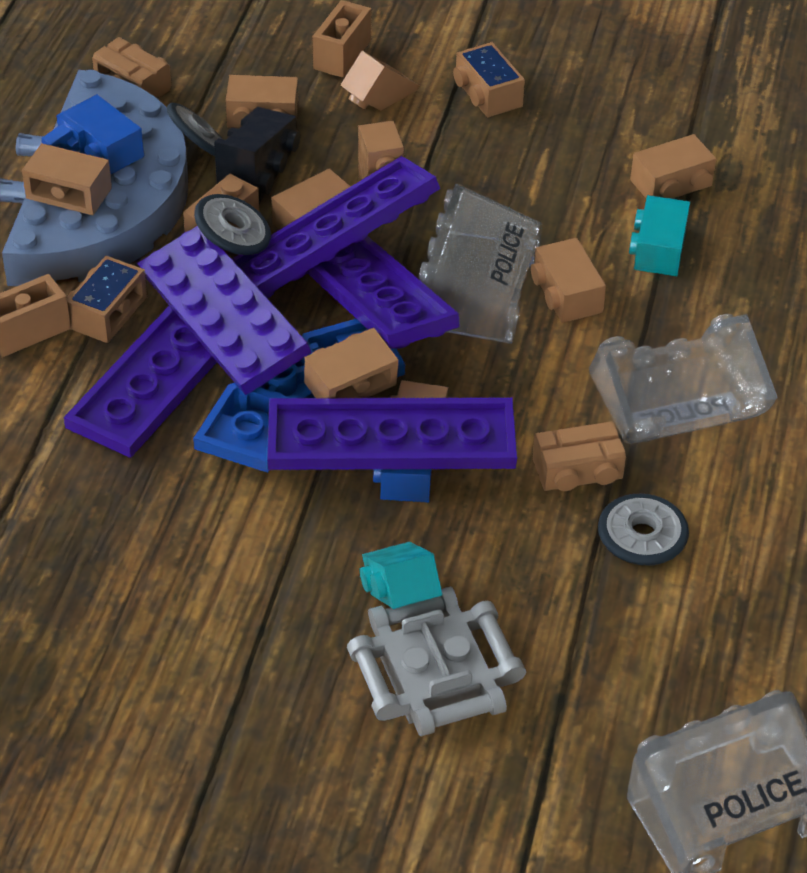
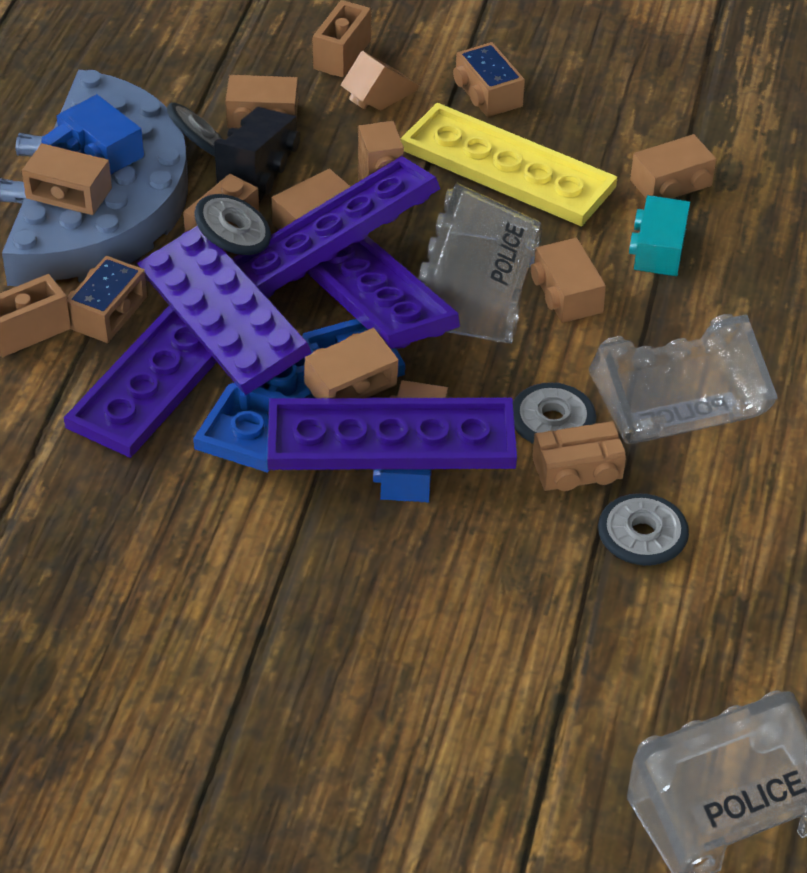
medium nougat brick [92,37,171,98] -> none
light grey brick [347,586,526,736] -> none
teal brick [359,542,442,609] -> none
none -> light yellow plate [400,103,617,227]
none -> light grey wheel [513,383,596,444]

